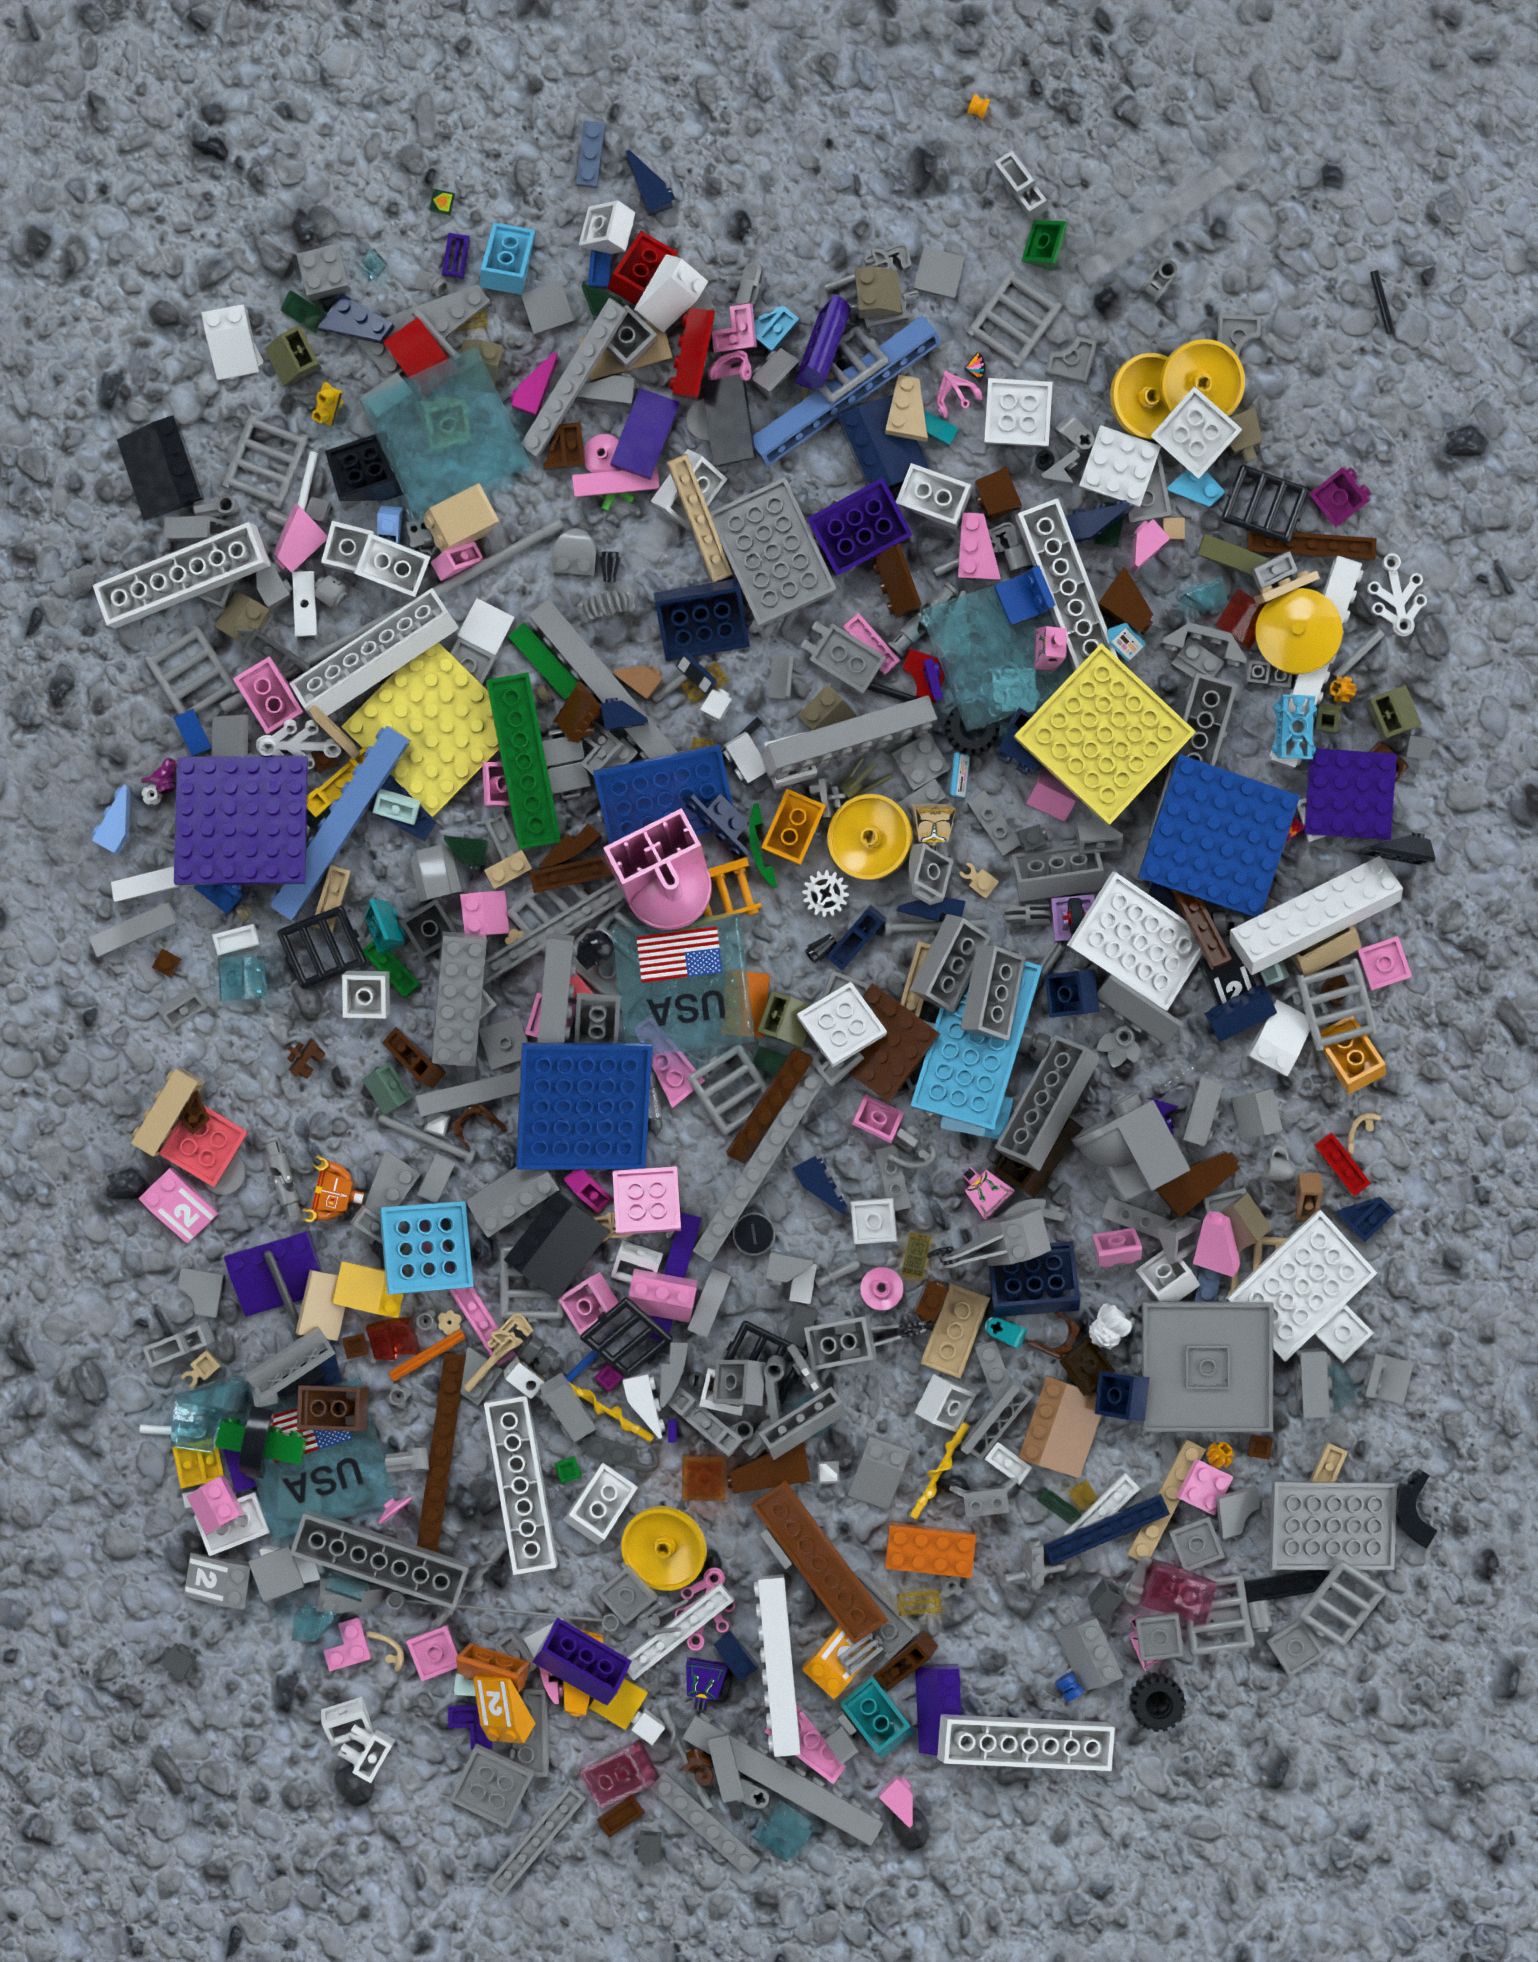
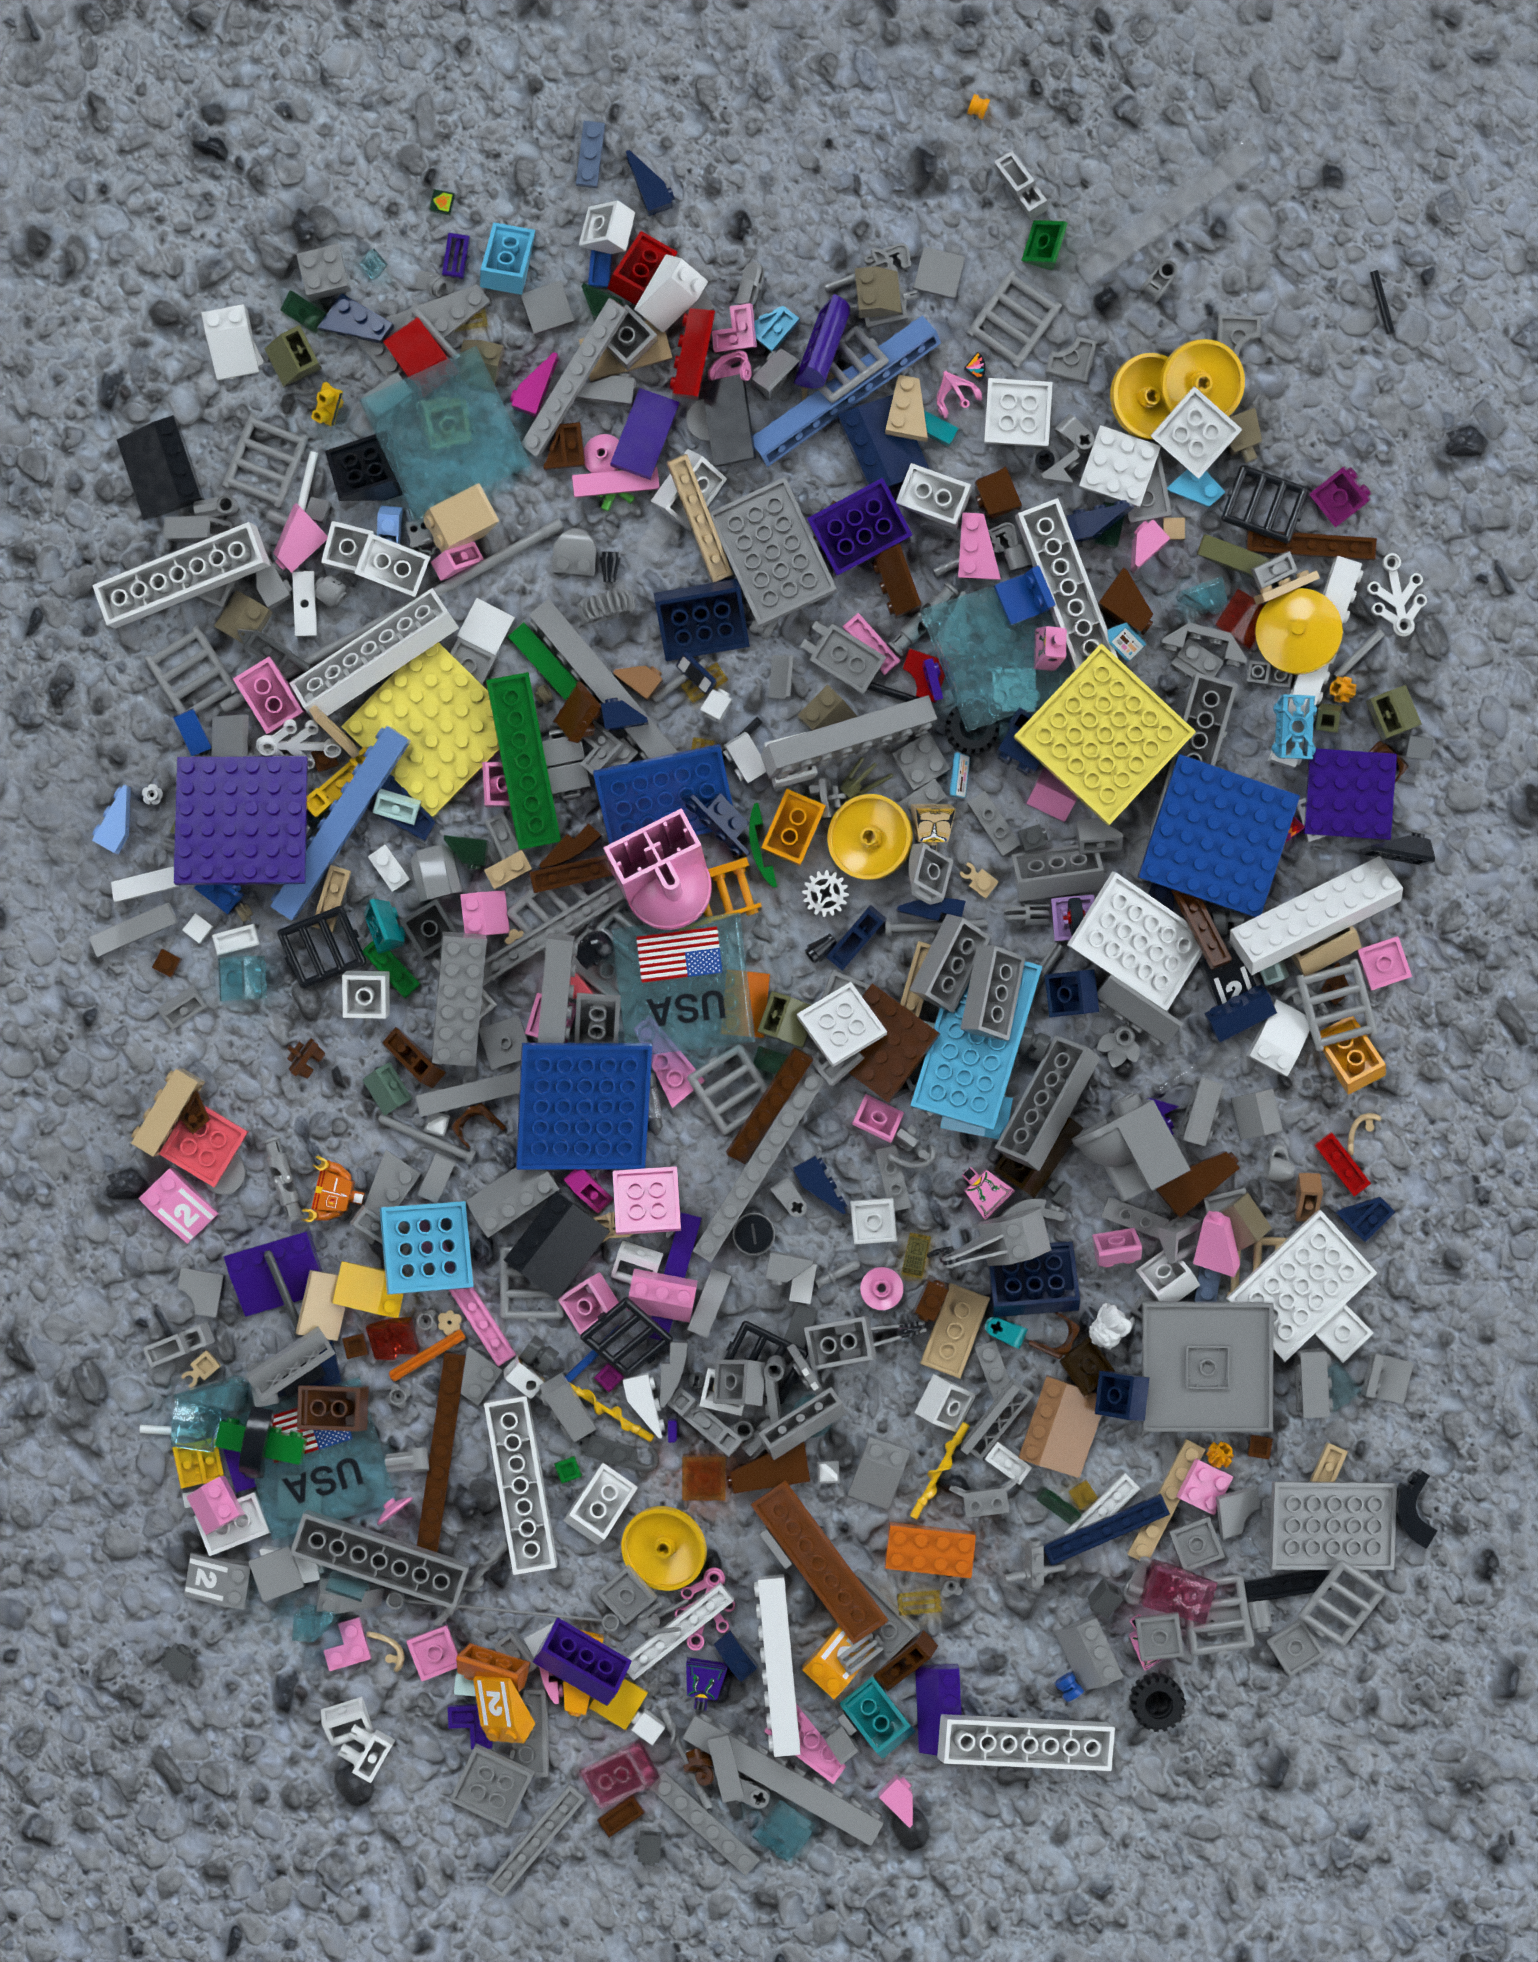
magenta animal [141,758,177,794] -> none
tan piece [463,1313,533,1392] -> none
none -> white tile [183,913,213,943]
none -> white plate [368,845,411,892]
none -> light grey piece [770,1176,807,1217]

